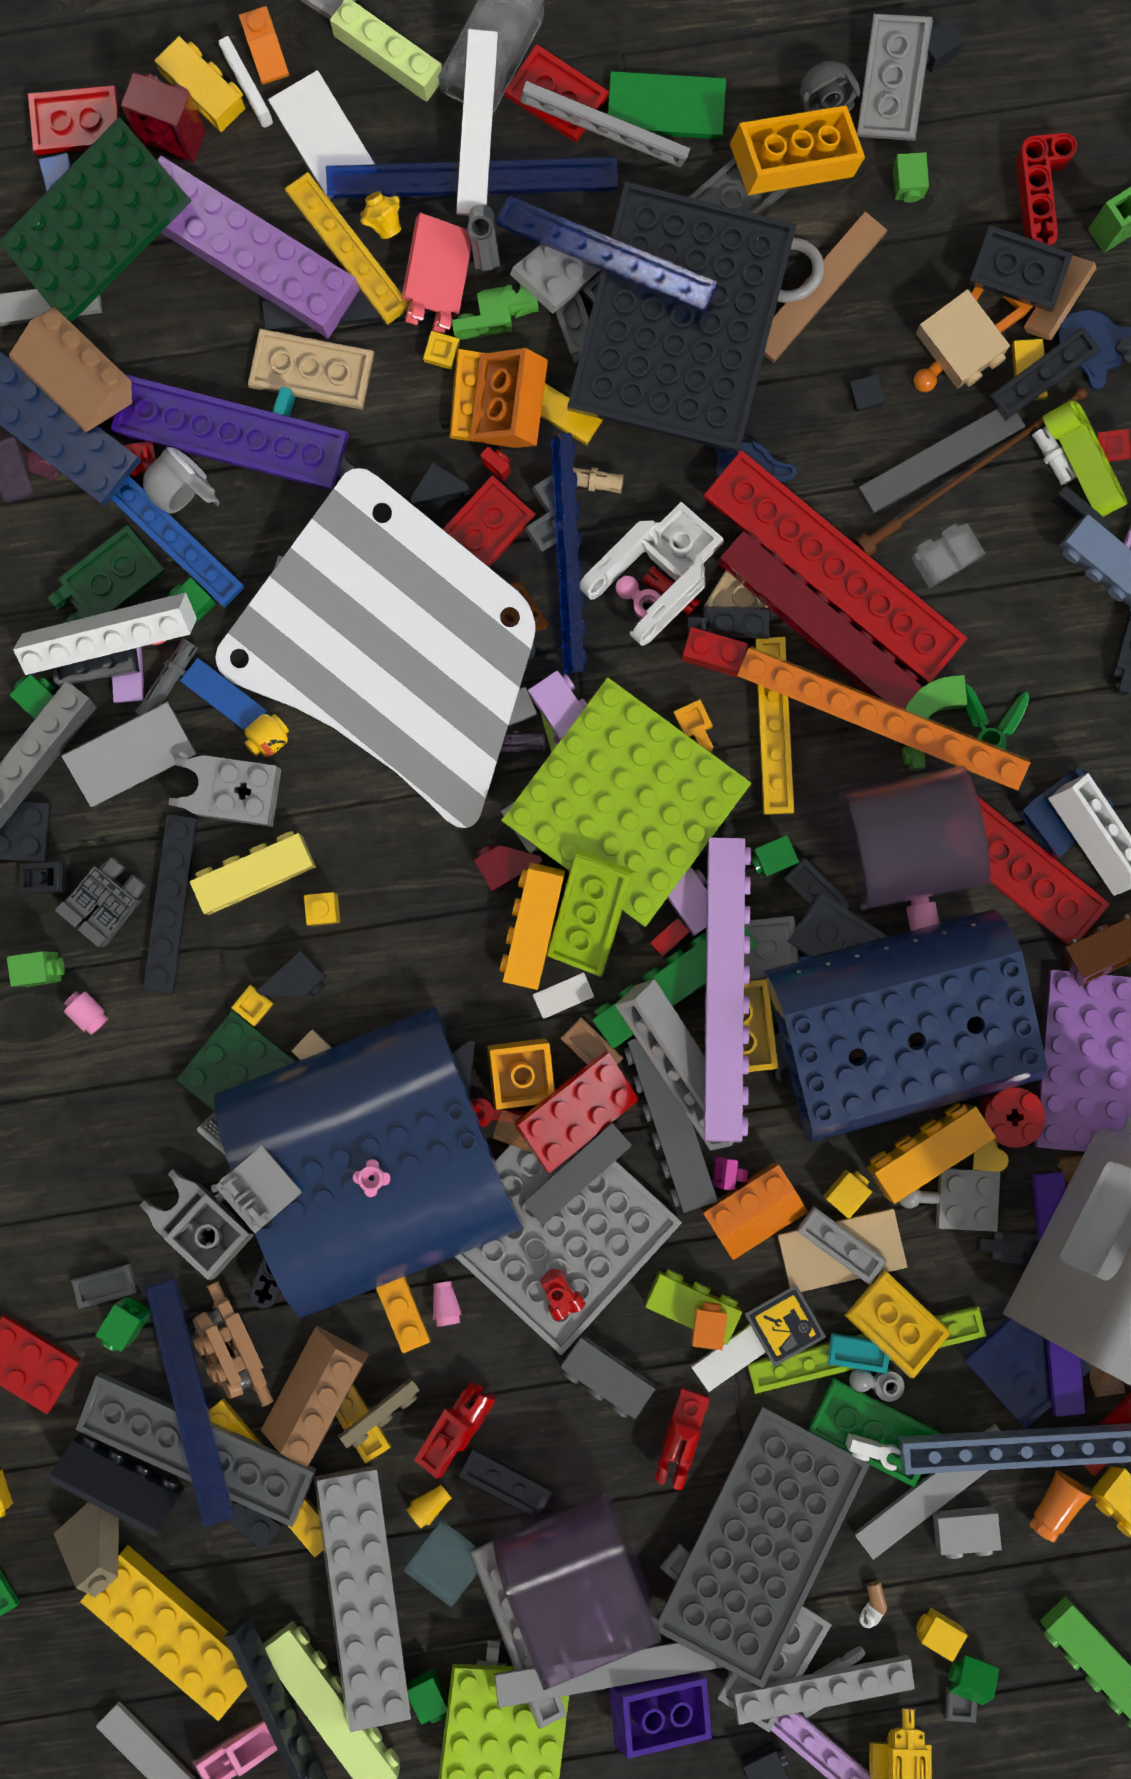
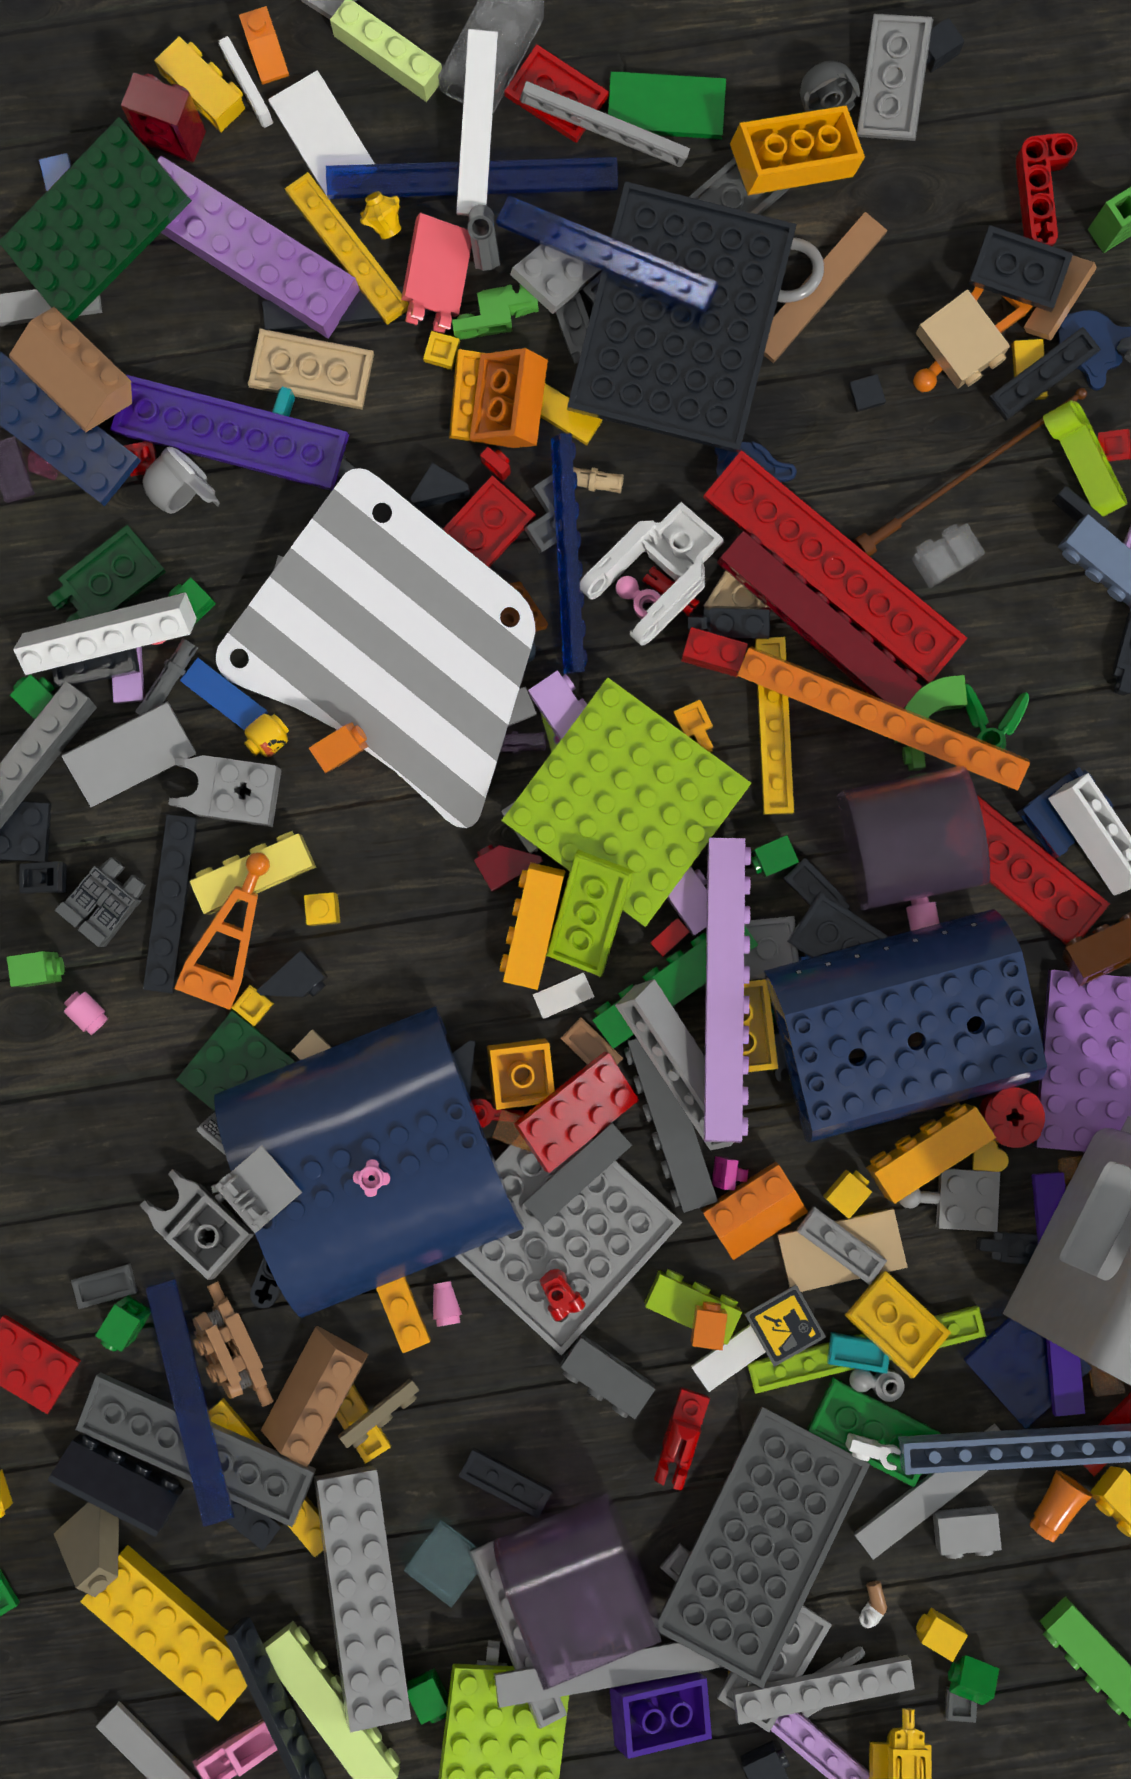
plate [28,85,119,155] -> none
blue plate [111,476,245,608] -> none
yellow cone [406,1484,452,1528] -> none
red plate [414,1382,496,1478] -> none
dark grey tile [858,409,1025,514] -> none
bright green brick [893,152,929,203] -> none
white pin [1032,426,1077,486] -> none
none -> orange plate [174,852,270,1010]
none -> orange slope [309,722,369,773]

